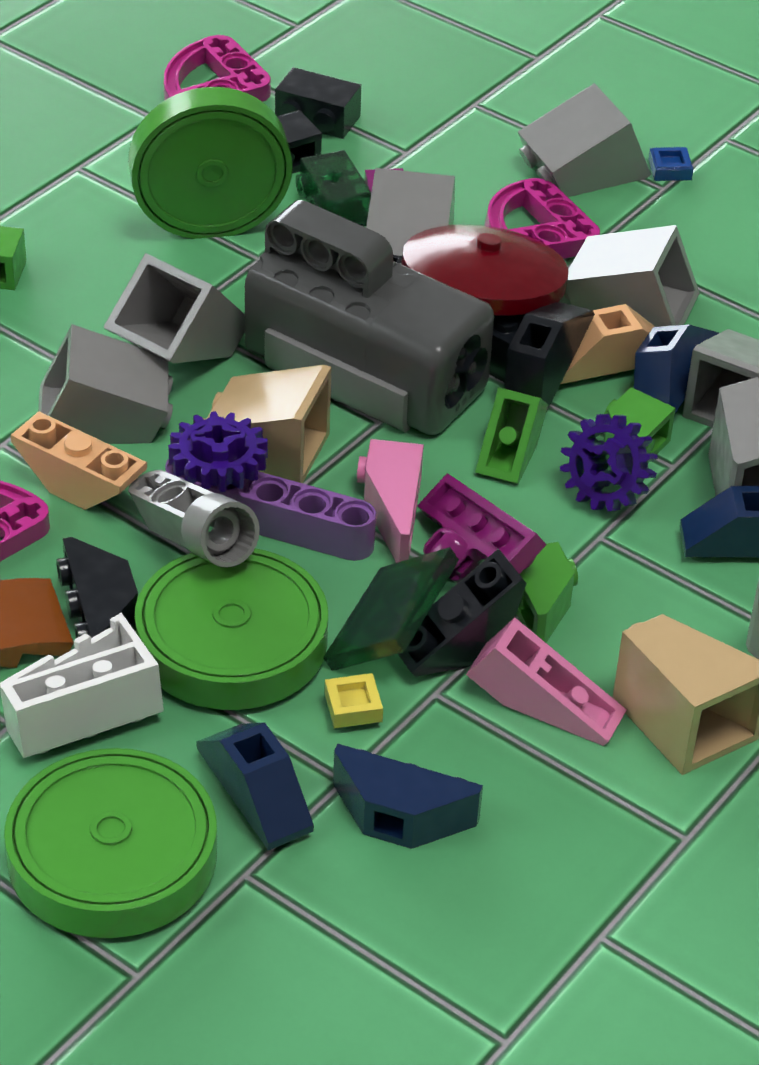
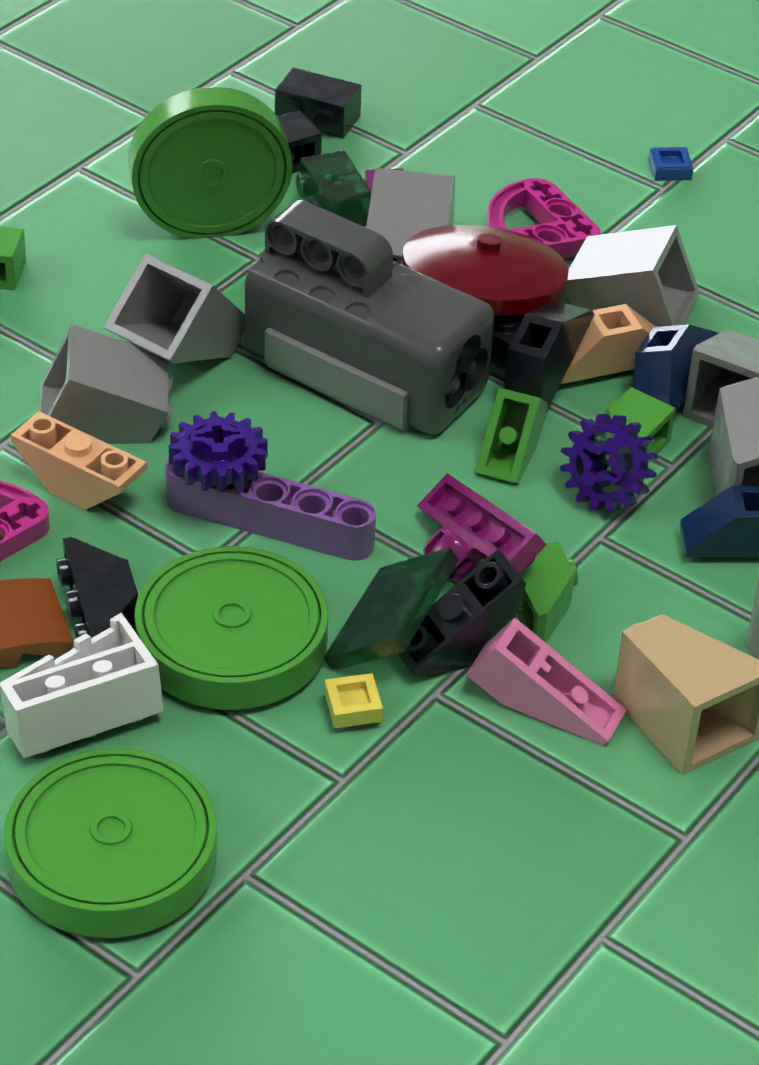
light grey beam [128,470,260,567] -> none
dark pink beam [164,35,271,102] -> none
dark blue slope [196,722,314,851] -> none
tan slope [203,365,332,483] -> none
dark blue slope [333,744,483,849] -> none
bright pink slope [357,439,424,568] -> none
light grey slope [518,83,651,197] -> none

